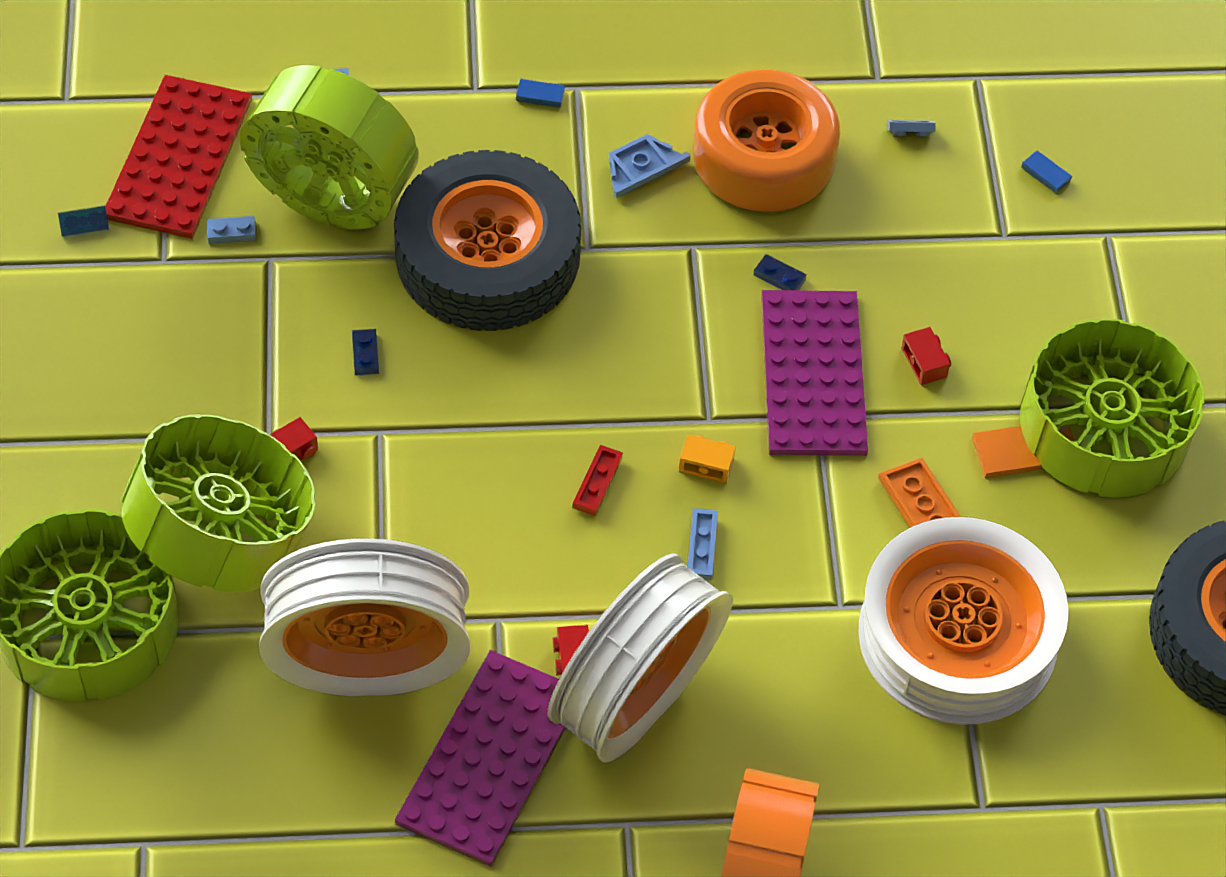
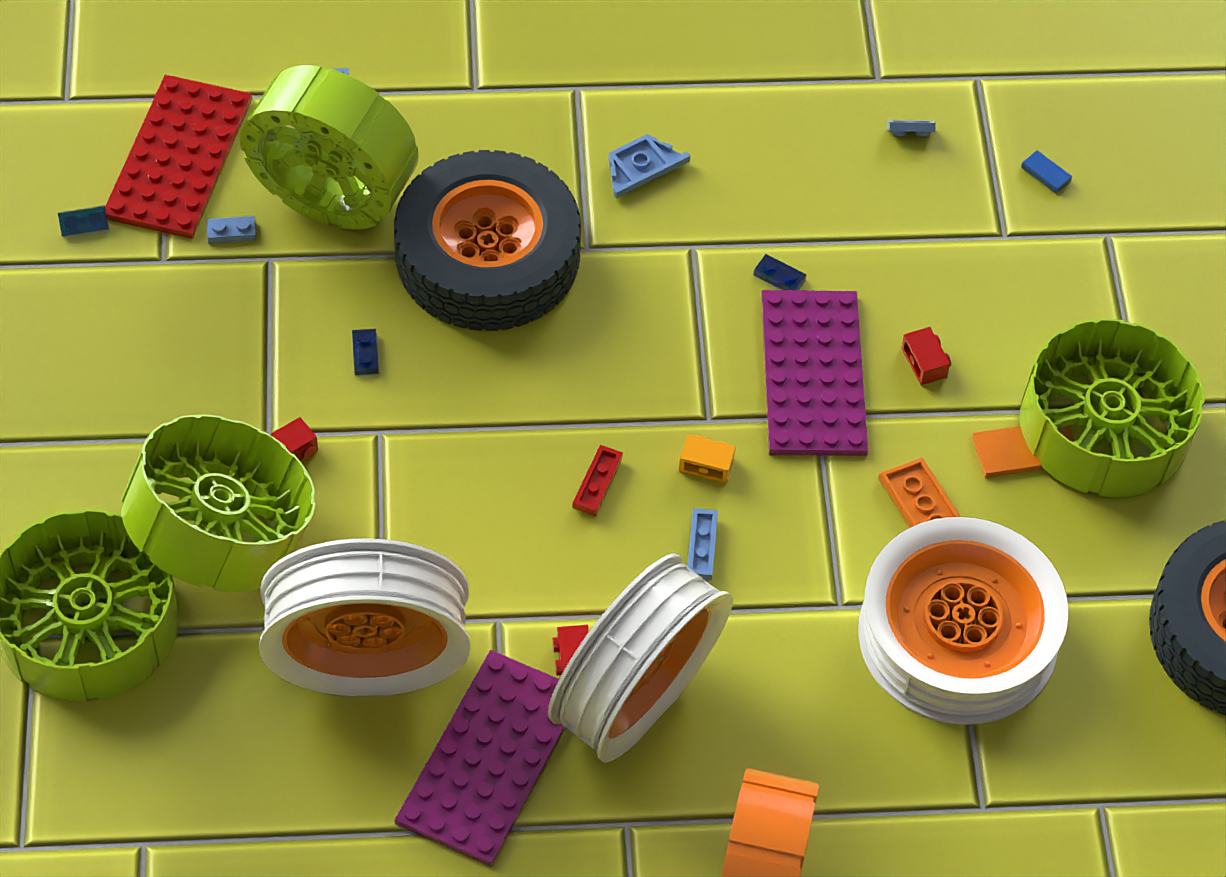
blue tile [516,79,565,108] -> none
orange wheel [693,69,840,212] -> none

